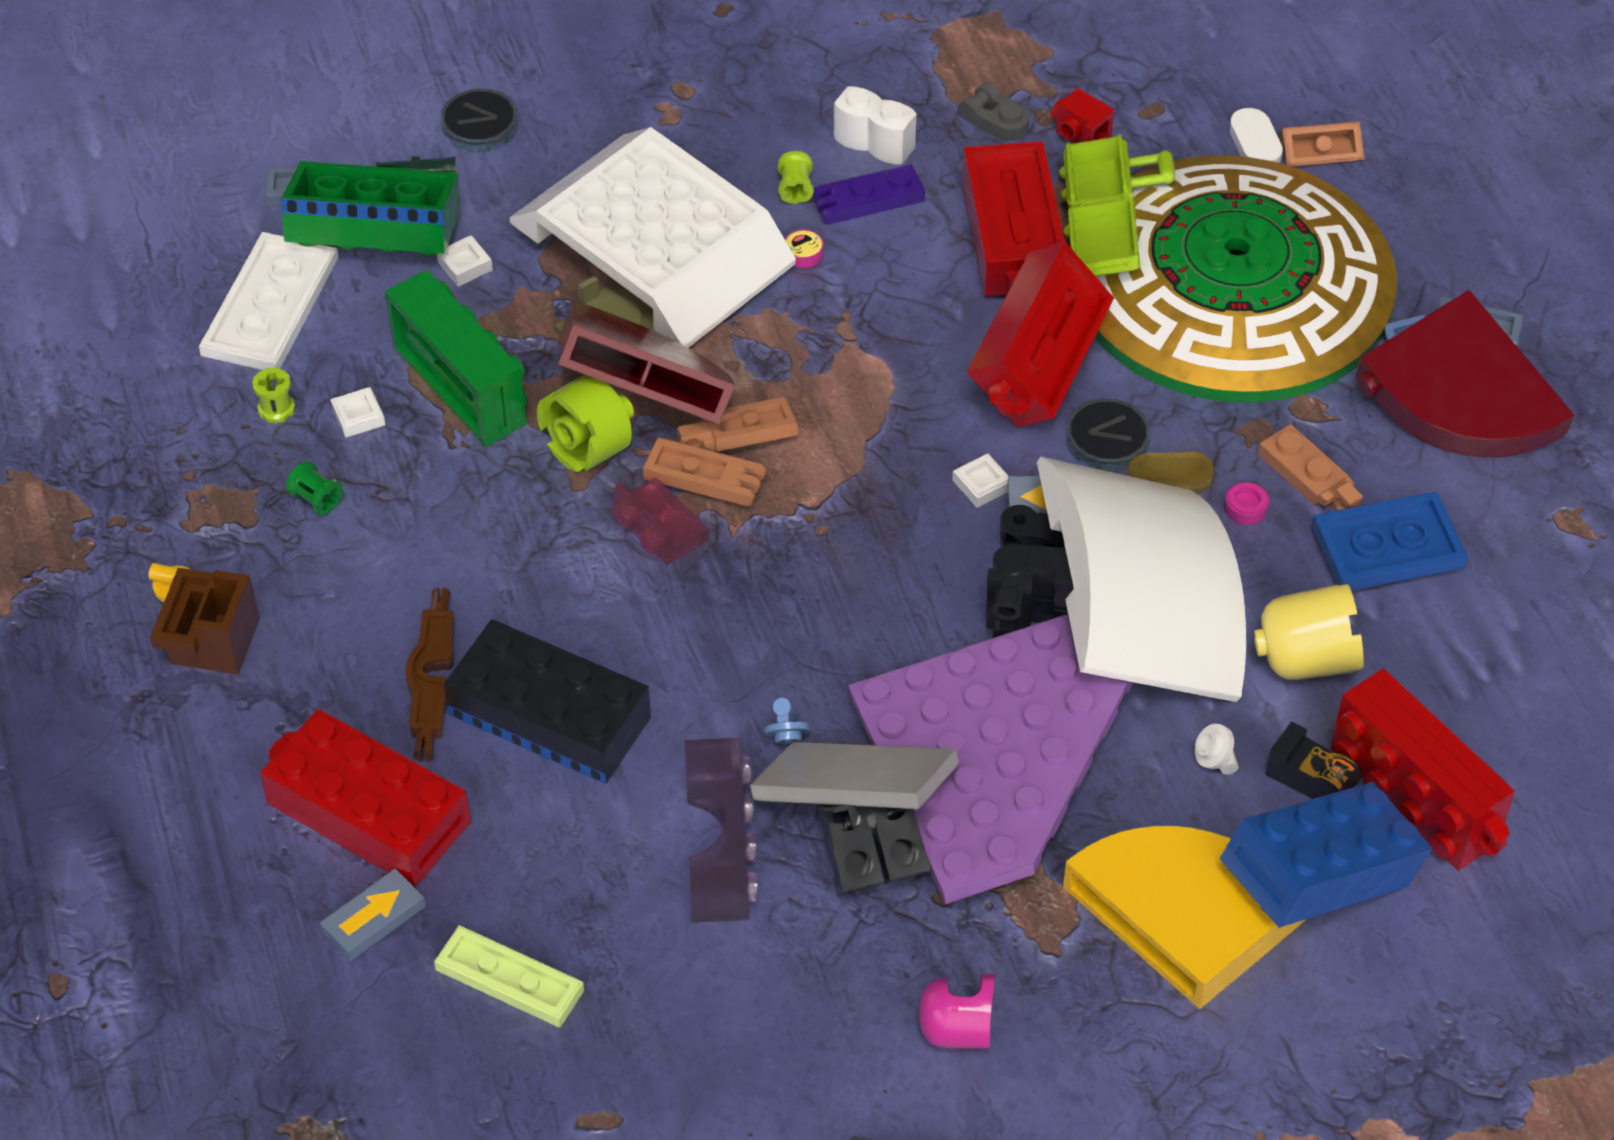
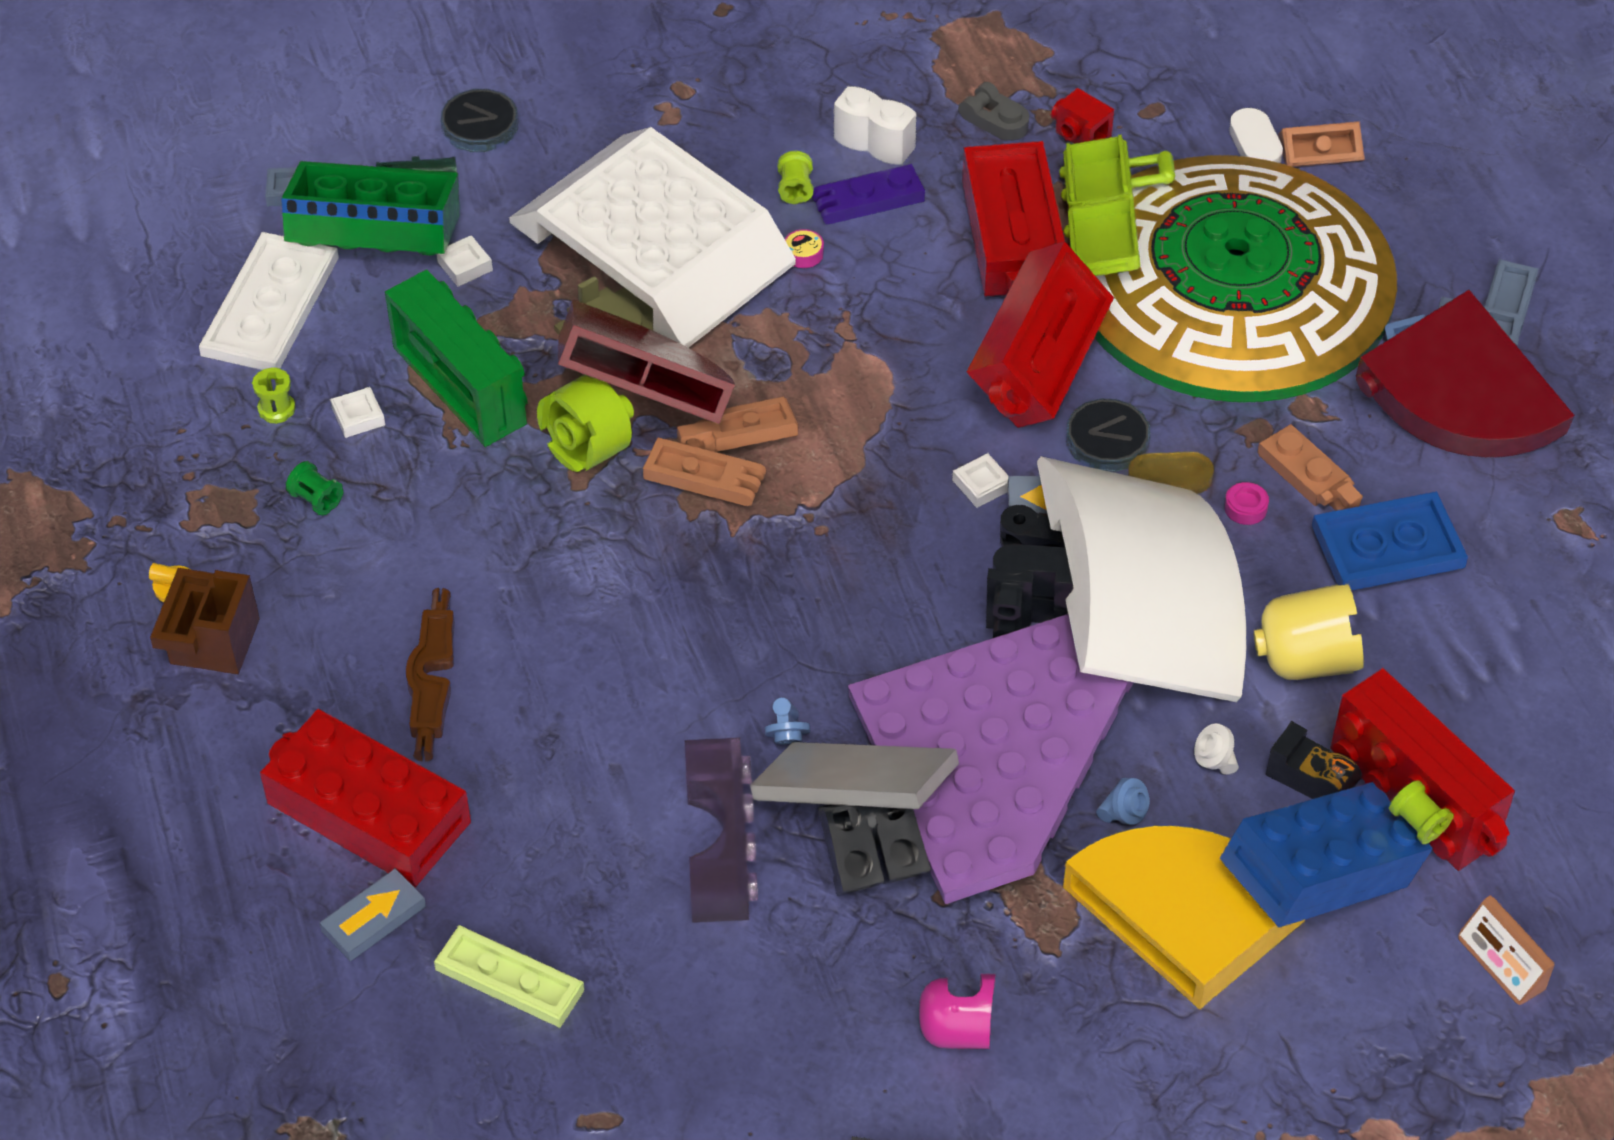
black brick [444,619,651,784] -> none
clear pink bracket [612,477,709,565] -> none
none -> medium blue plate [1096,778,1150,825]
none -> lime bush [1389,780,1454,844]
none -> slope [1458,895,1554,1005]
none -> sand blue tile [1485,259,1539,335]

